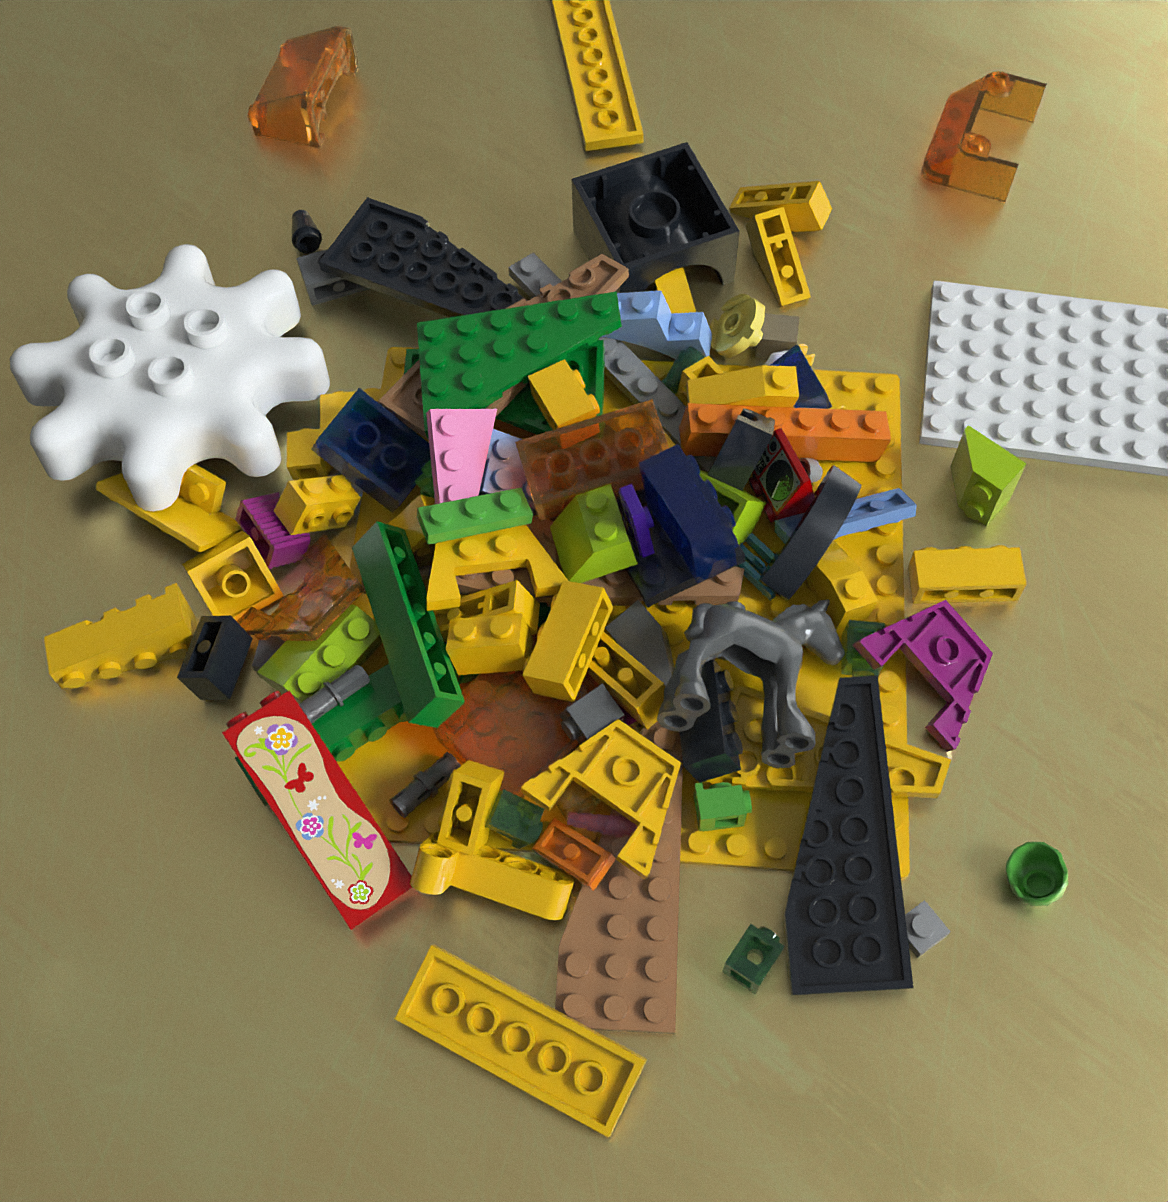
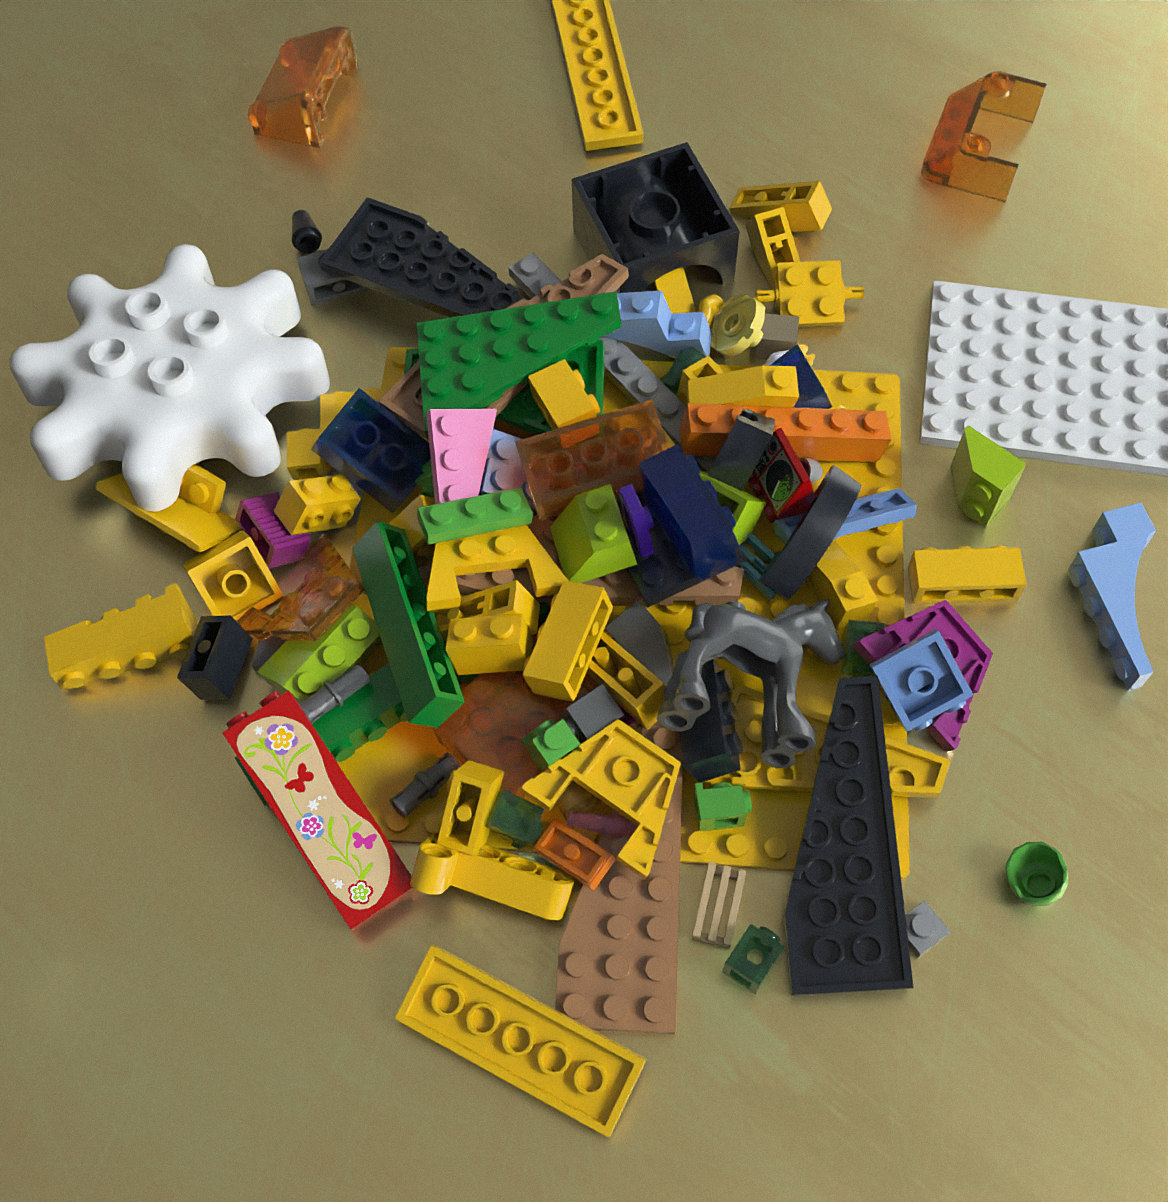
none -> bright green brick [520,719,580,771]
none -> tan tile [692,862,747,948]
none -> yellow arm [698,294,724,327]
none -> yellow plate [755,260,864,327]
none -> medium blue plate [869,629,974,732]
none -> light blue arch [1069,502,1156,691]

